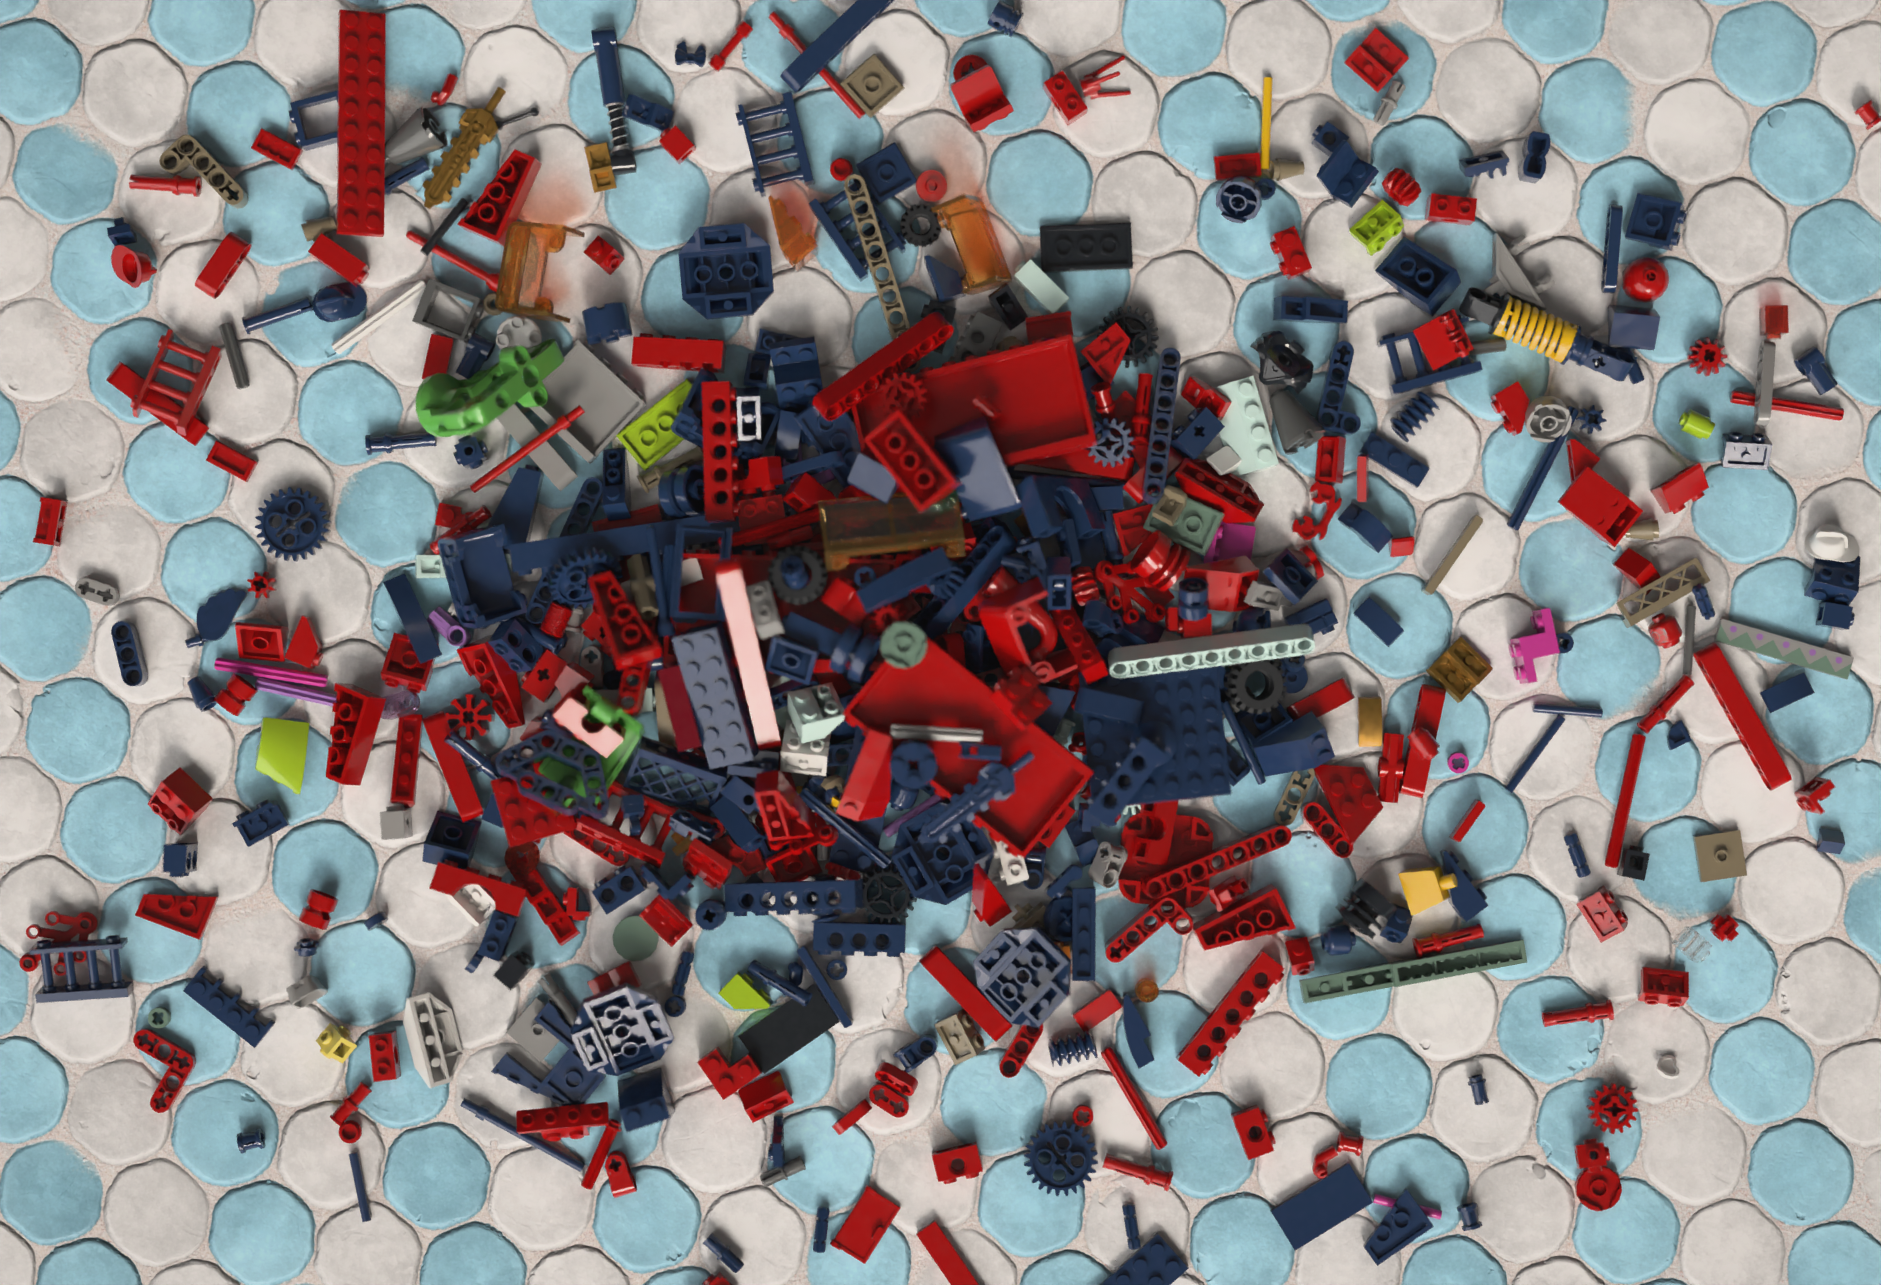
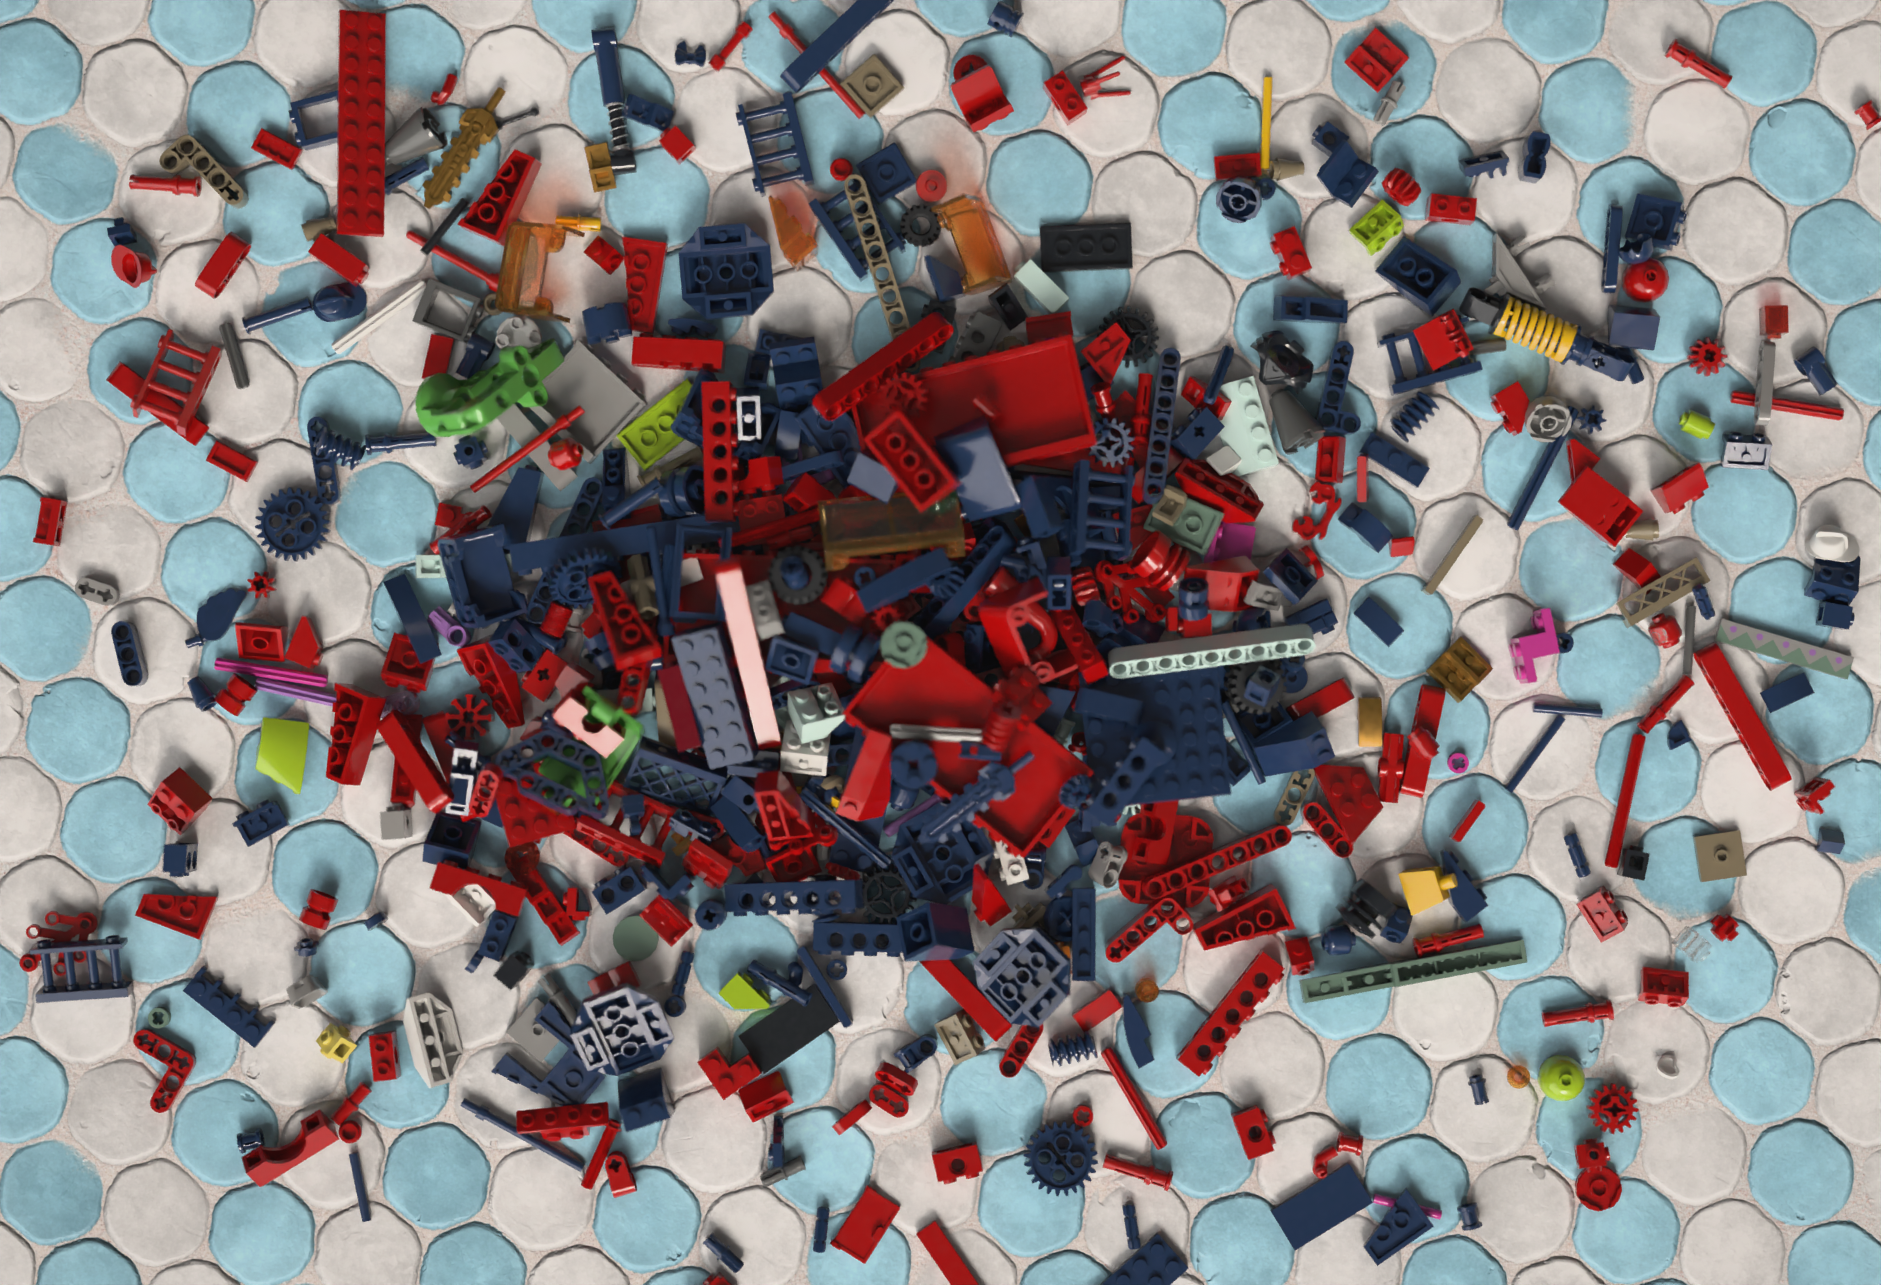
none -> red arch [241,1109,339,1188]
none -> dark blue beam [307,417,341,505]
none -> dark blue piece [314,427,366,471]
none -> red beam [376,709,455,813]
none -> dark blue slope [445,740,479,816]
none -> red beam [469,763,503,818]
none -> red head [548,438,584,470]
none -> yellow axle [555,214,601,232]
none -> dark blue wheel [584,632,615,671]
none -> dark blue pin [598,477,664,530]
none -> red wing [622,237,668,334]
none -> dark blue slope [667,318,718,338]
none -> dark blue slope [896,902,975,962]
none -> red piece [981,702,1022,752]
none -> dark blue gear [1059,774,1093,809]
none -> dark blue fence [1069,460,1135,560]
none -> dark blue axle [1203,345,1234,404]
none -> dark blue brick [1244,666,1281,707]
none -> clear orange plate [1507,1065,1530,1089]
none -> lime cylinder [1538,1055,1585,1101]
none -> dark blue hair [1618,233,1654,264]
none -> red pin [1664,38,1733,88]

